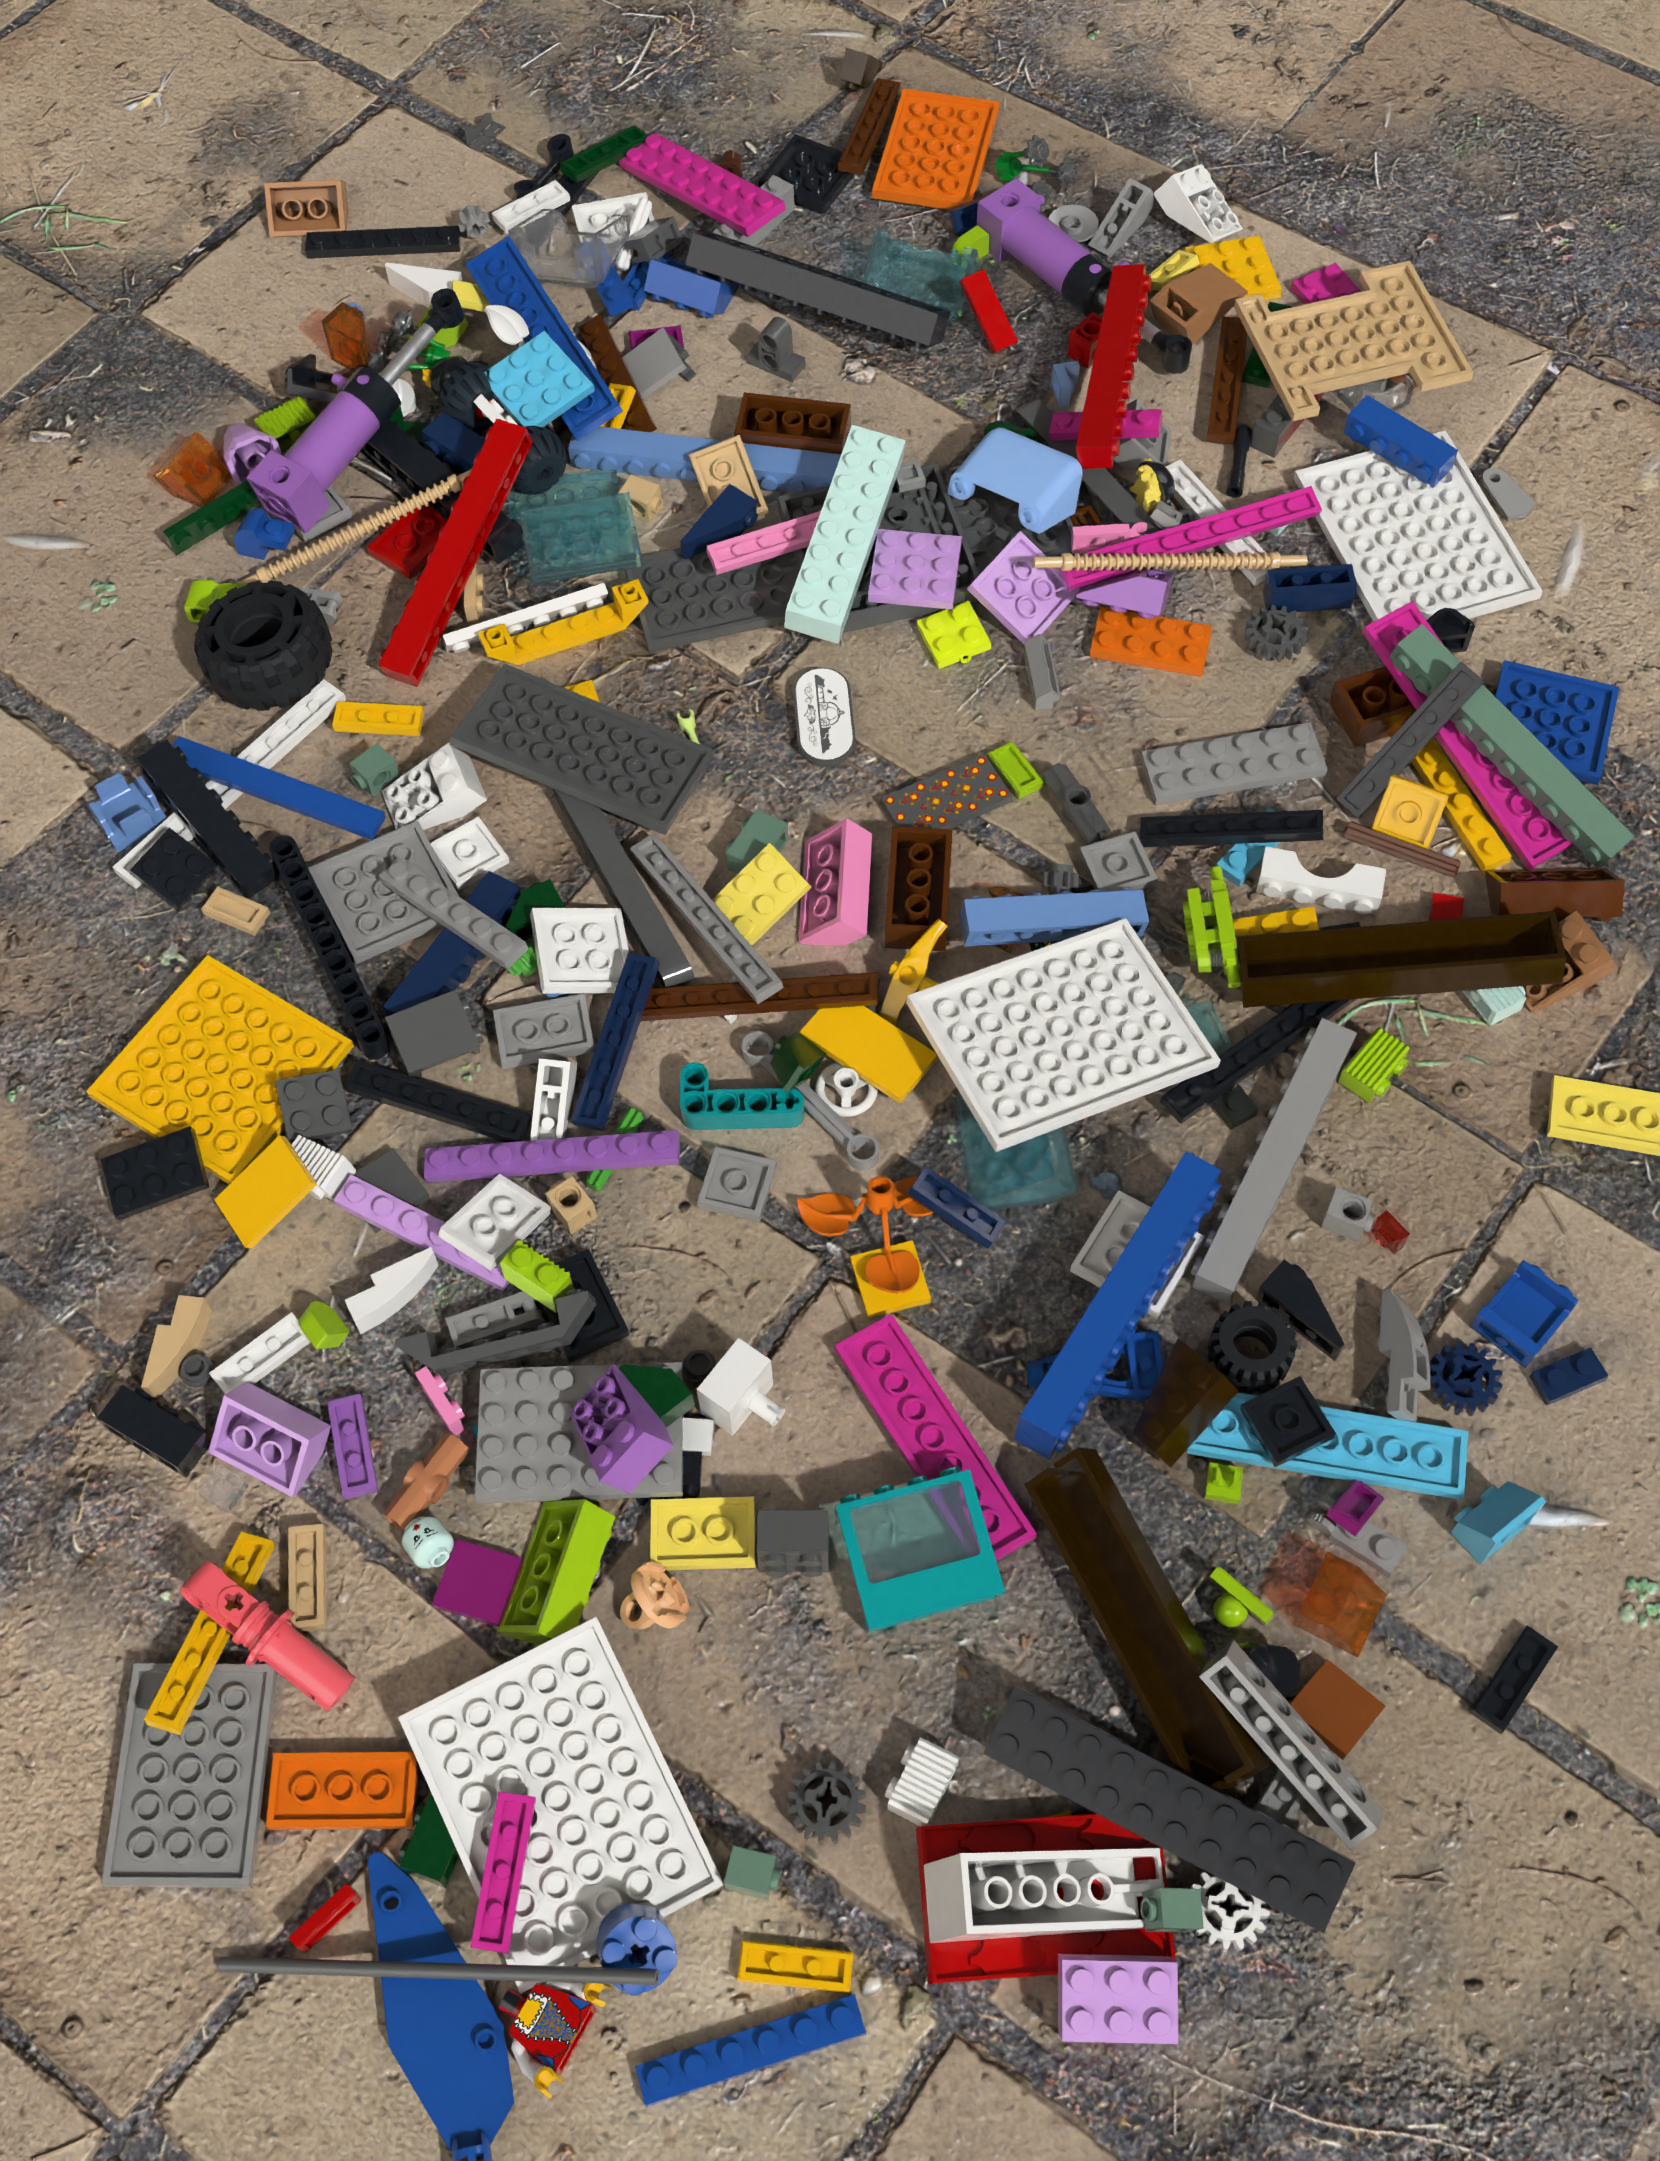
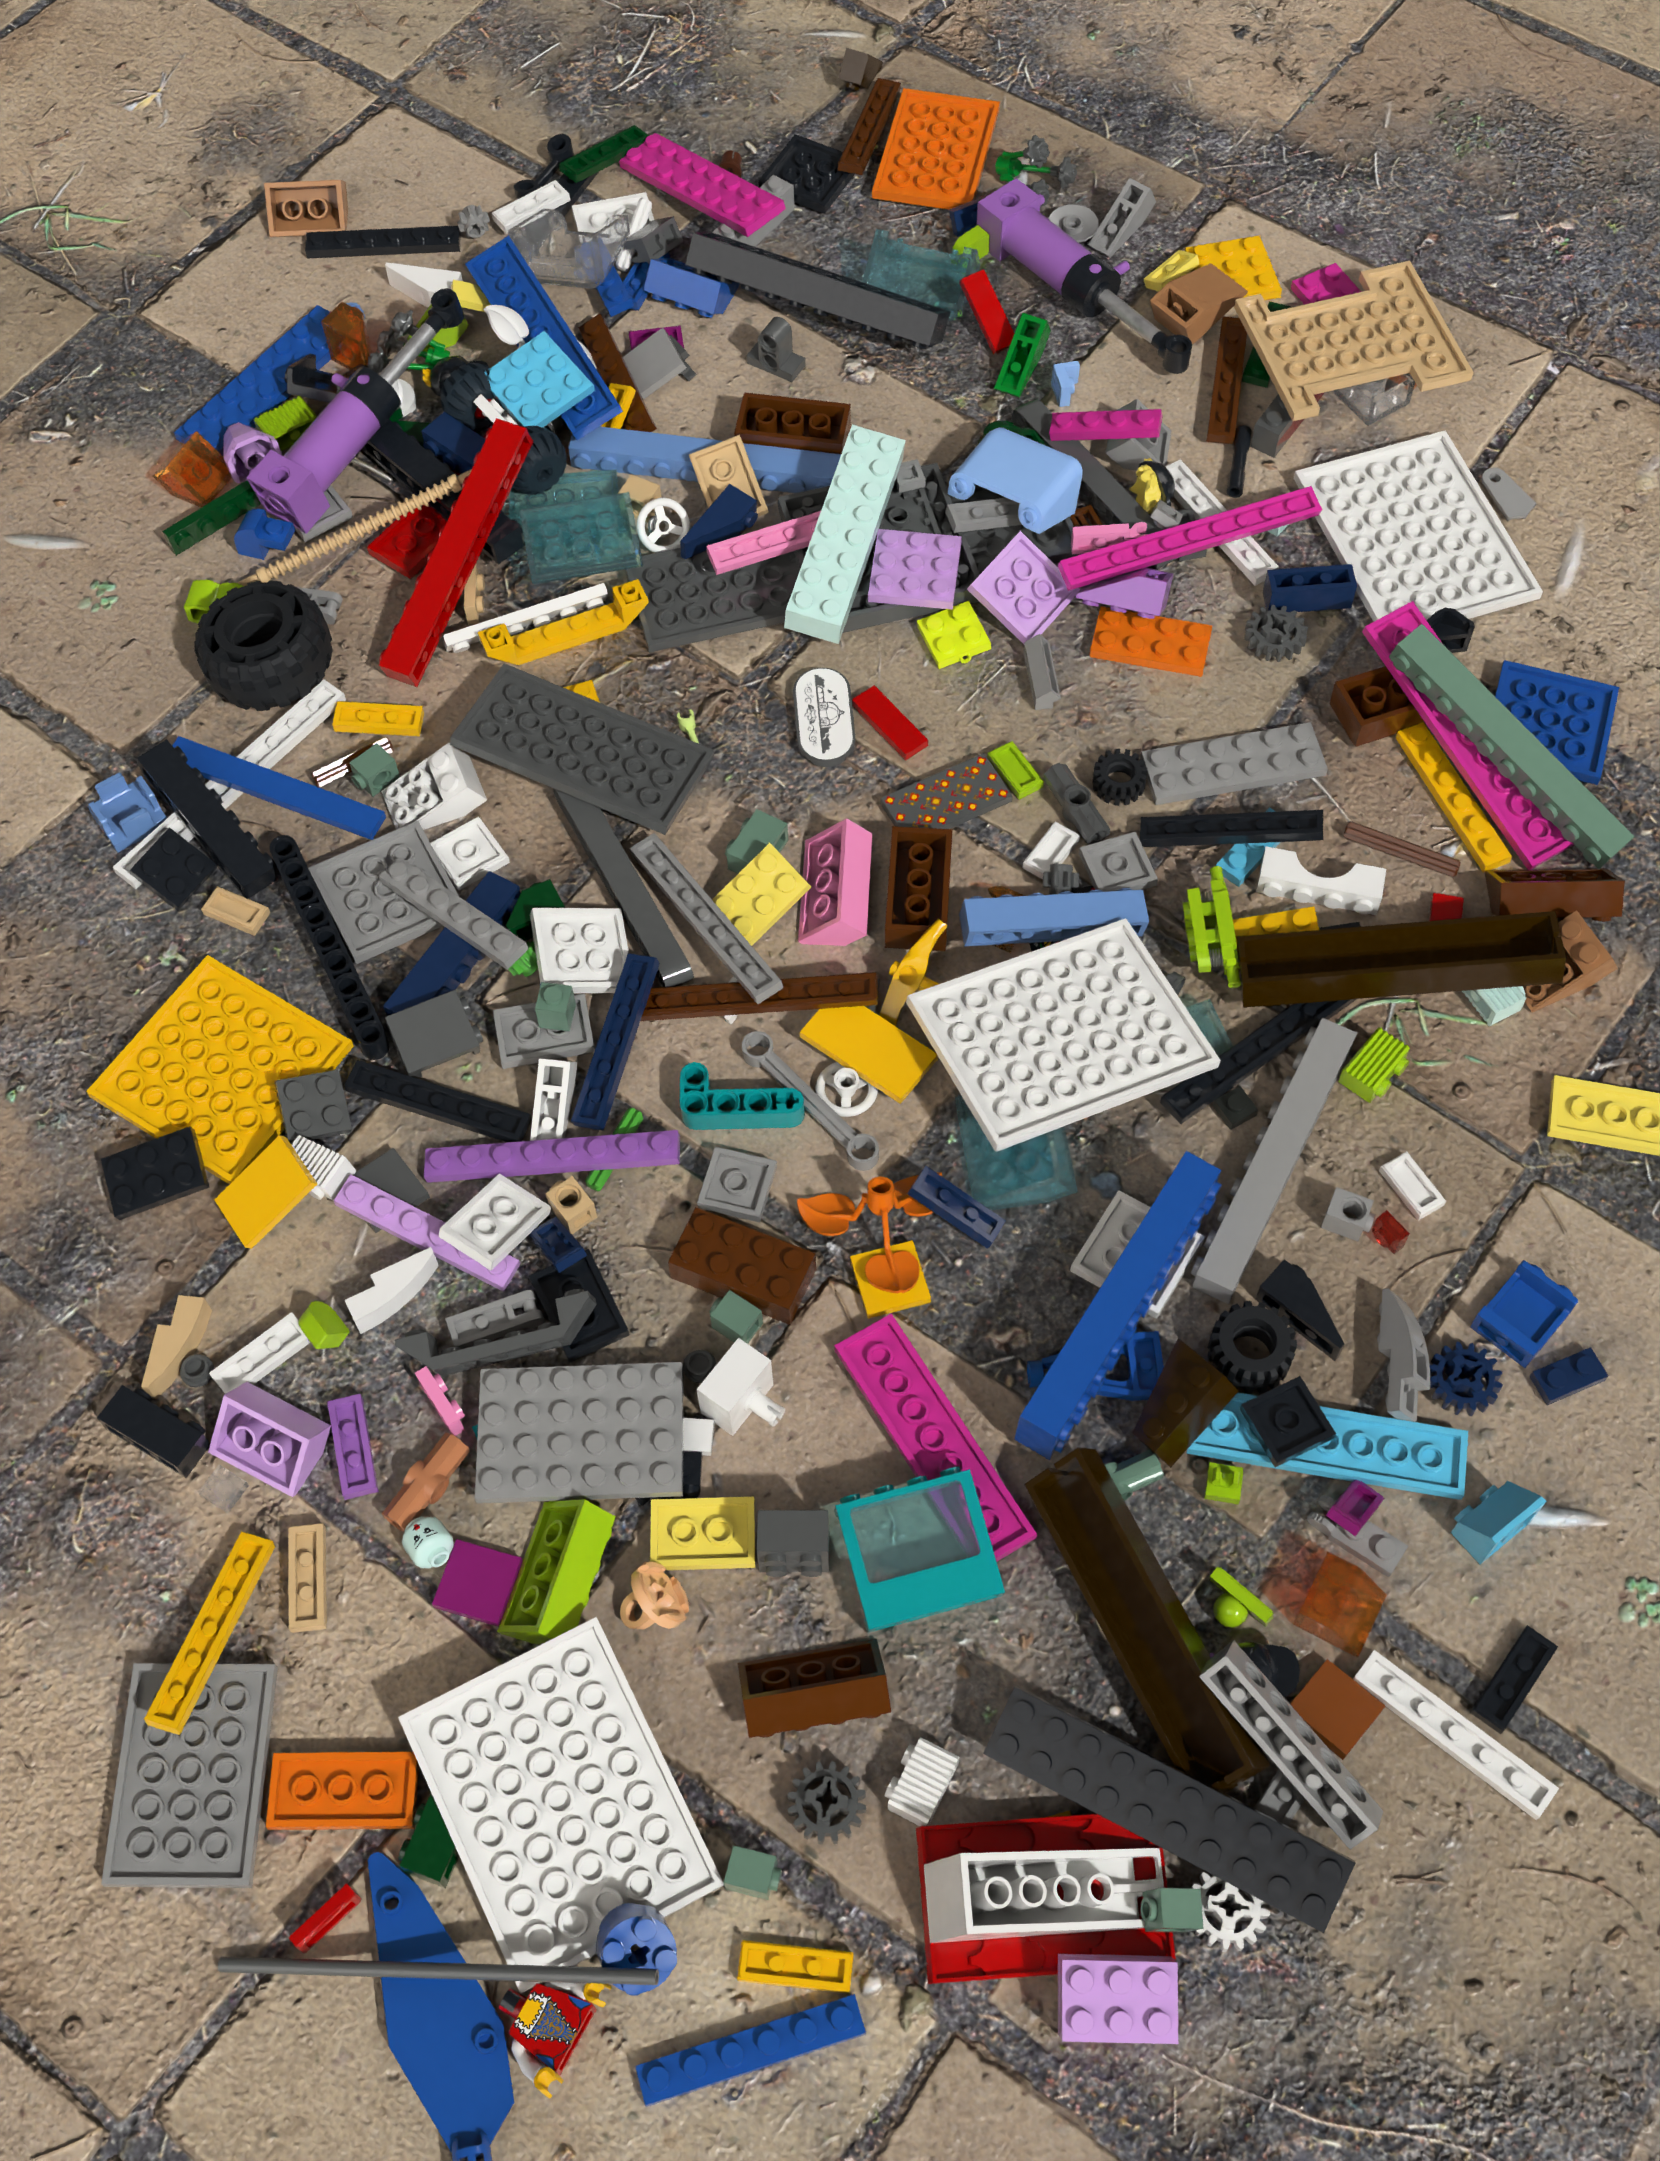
coral piece [180,1561,356,1712] -> none
dark grey piece [464,113,506,153] -> none
dark pink plate [470,1792,536,1954] -> none
lime brick [499,1240,574,1313] -> none
medium lavender slope [570,1364,674,1494] -> none
dark green slope [618,1364,695,1427] -> none
dark green slope [770,1031,827,1093] -> none
tan hose [1032,552,1308,571] -> none
red head [1067,312,1102,369] -> none
red brick [1076,264,1151,469] -> none
white slope [1153,164,1243,244] -> none
black plate [1336,661,1485,818] -> none
blue brick [1343,395,1458,488] -> none
yellow tile [1371,774,1450,849] -> none
none -> blue plate [174,305,358,463]
none -> axle [311,737,394,787]
none -> dark blue plate [529,1217,587,1273]
none -> sand green brick [535,982,576,1032]
none -> white piece [637,498,690,553]
none -> reddish brown brick [668,1207,816,1325]
none -> sand green brick [709,1290,763,1344]
none -> reddish brown slope [737,1638,891,1738]
none -> red tile [852,685,928,761]
none -> light grey plate [945,498,1022,533]
none -> green slope [994,313,1051,398]
none -> white tile [1022,822,1080,879]
none -> black tyre [1092,749,1147,806]
none -> sand green piece [1105,1449,1164,1501]
none -> white plate [1353,1650,1559,1820]
none -> white tile [1379,1151,1446,1221]

